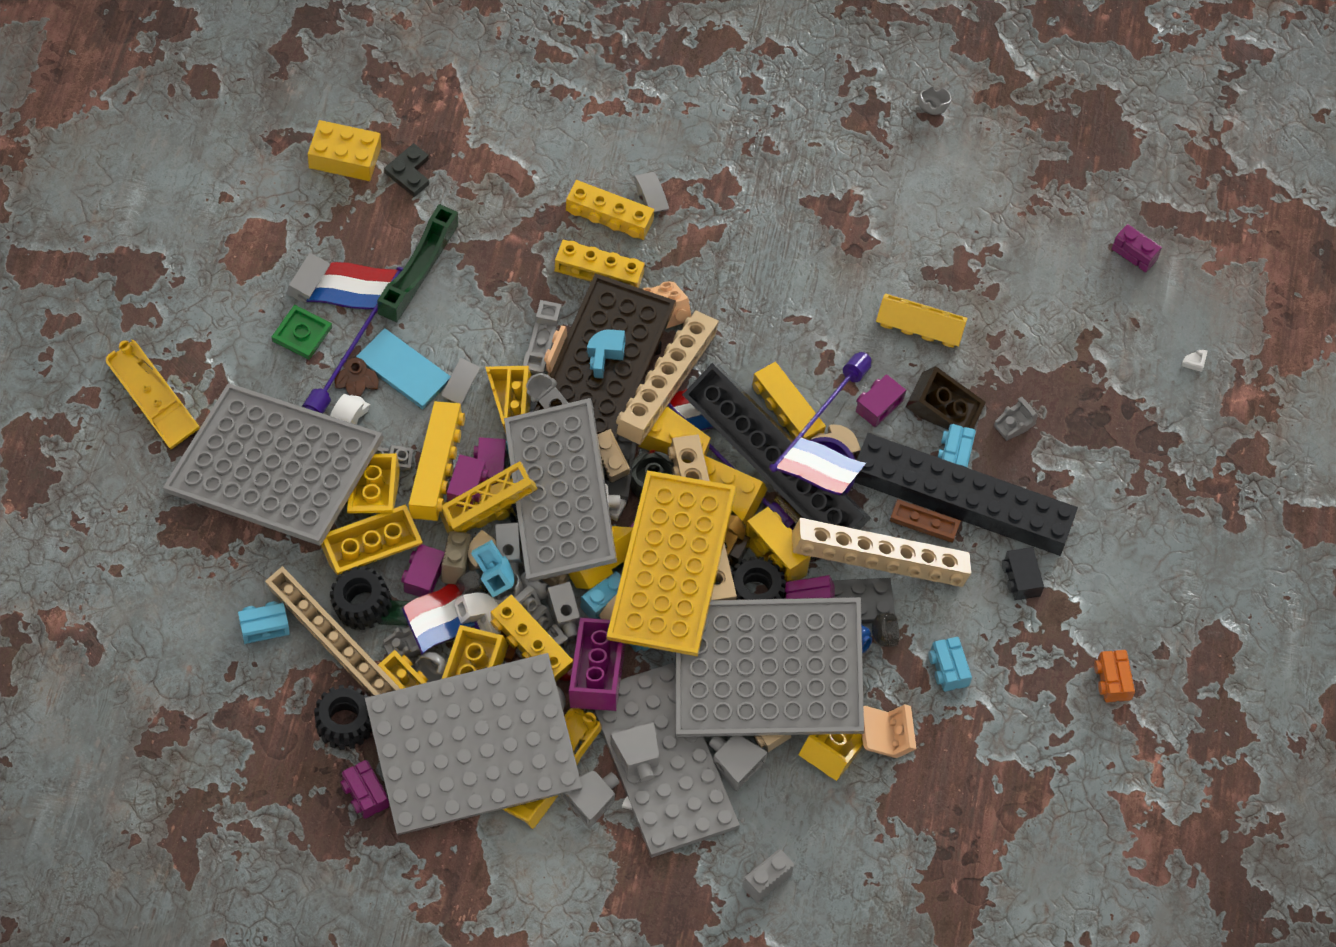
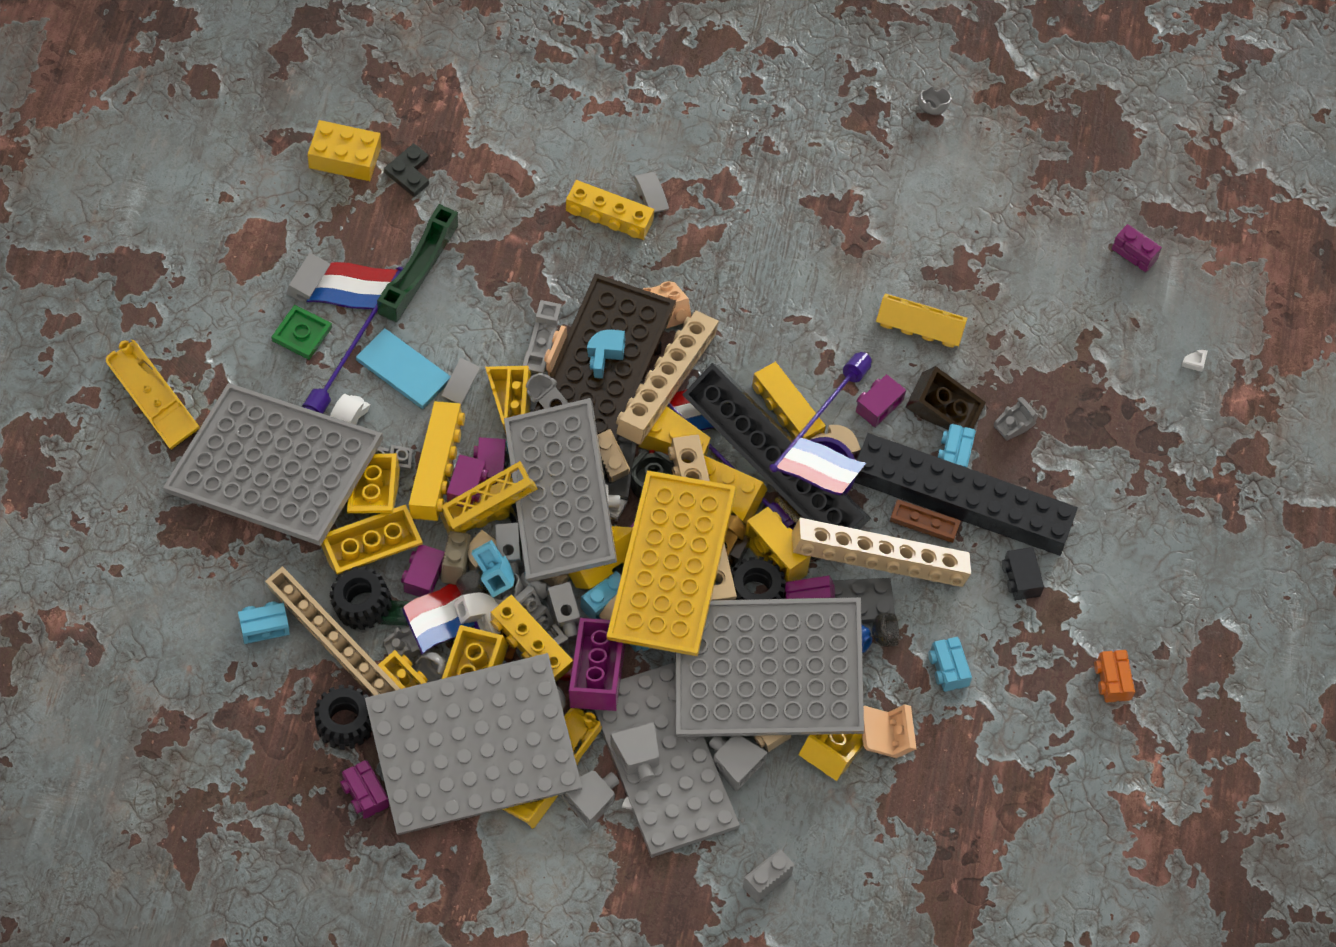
reddish brown plate [334,357,379,397] -> none
yellow brick [554,239,645,288] -> none

